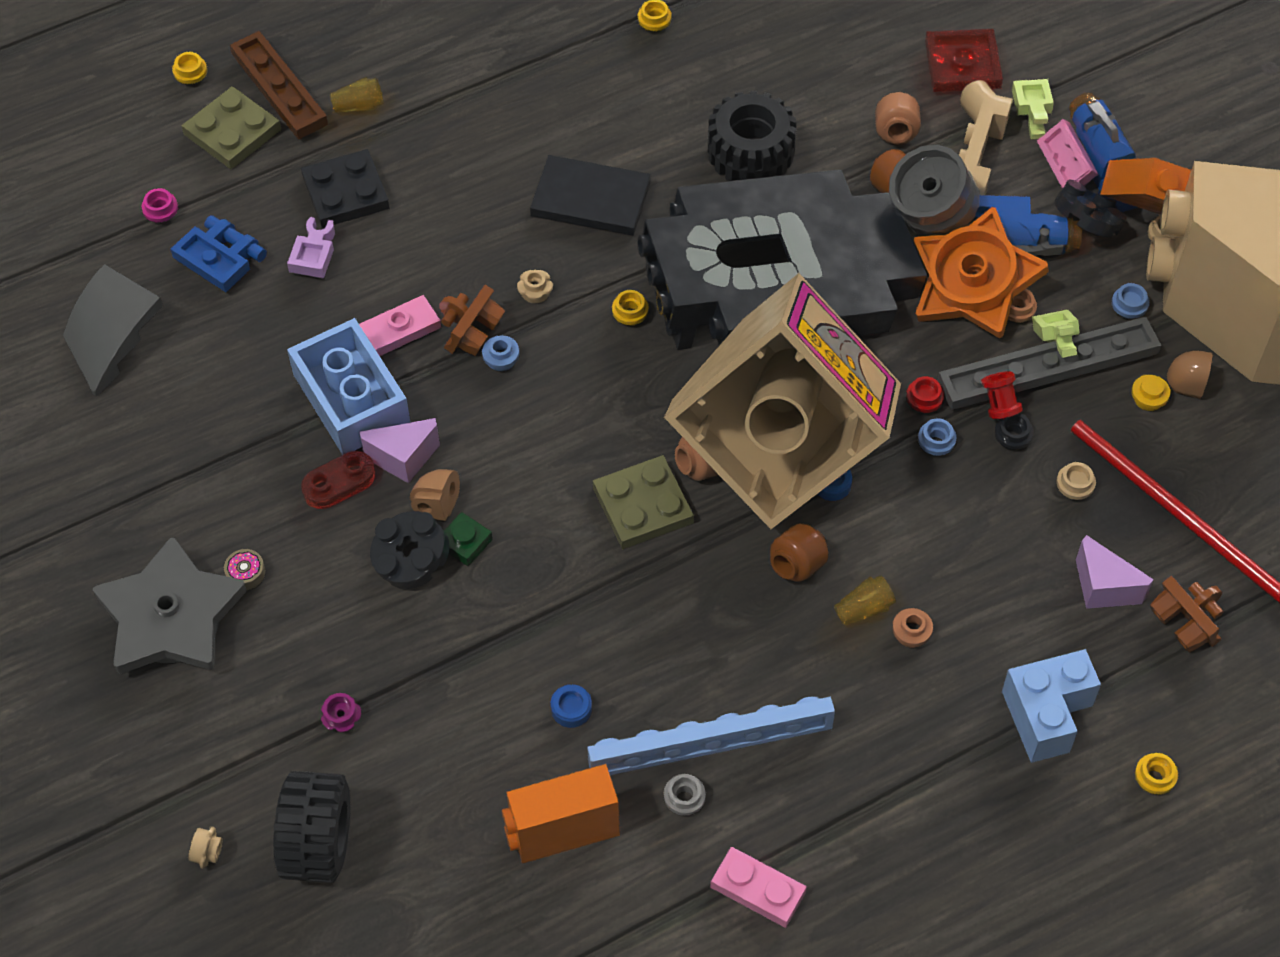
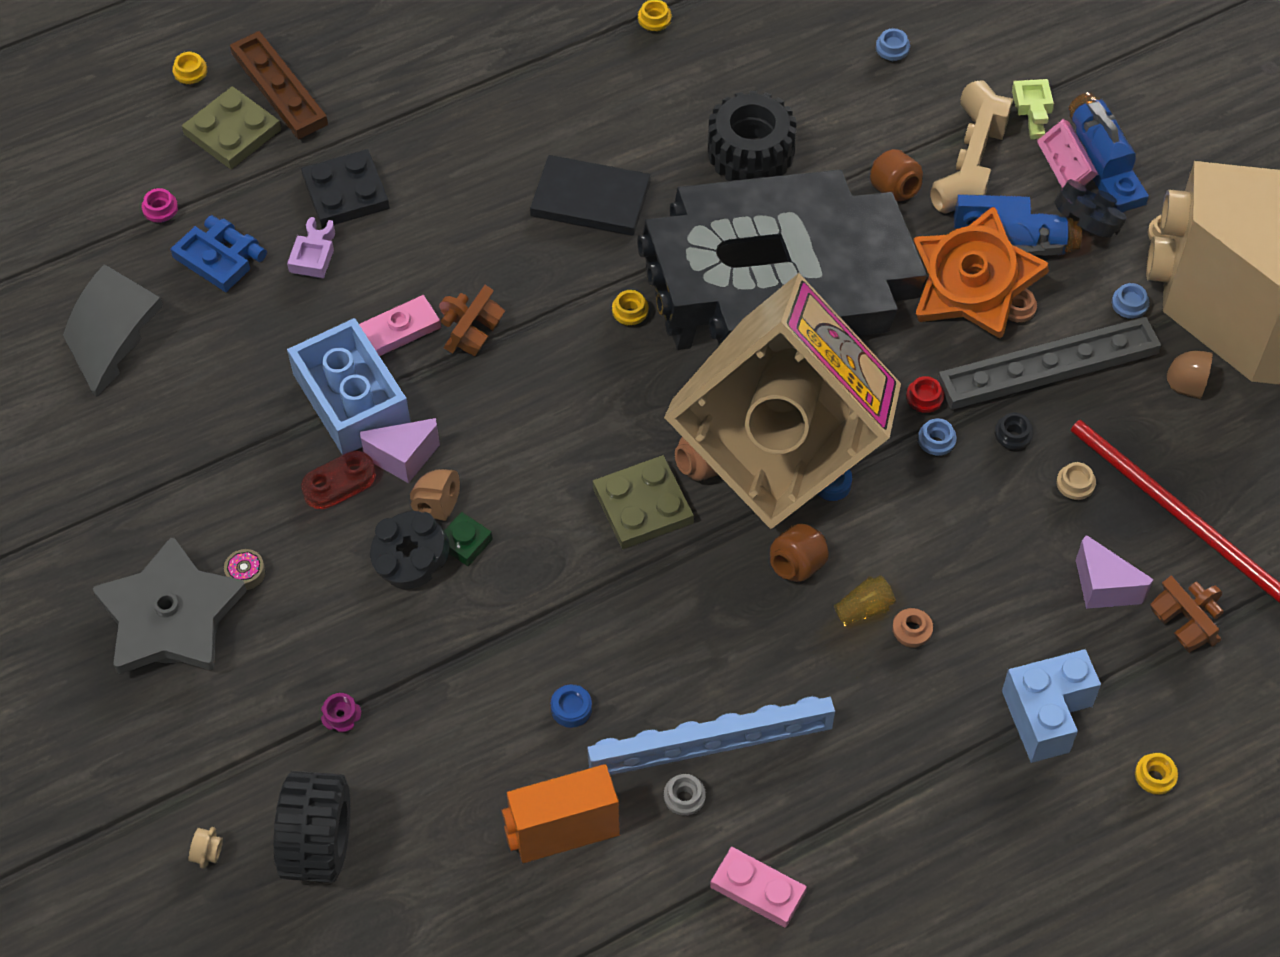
clear yellow cone [330,76,384,113] -> none
medium blue plate [482,336,519,371] -> none
tan plate [517,270,553,303] -> none
nougat head [875,92,921,145] -> none
dark grey wheel [889,144,980,236] -> none
clear red plate [925,29,1003,92] -> none
red bush [981,371,1023,419] -> none
yellowish green plate [1032,310,1080,358] -> none
orange brick [1100,158,1191,214] -> none
yellow plate [1132,375,1170,411] -> none
none -> medium blue plate [876,29,910,61]

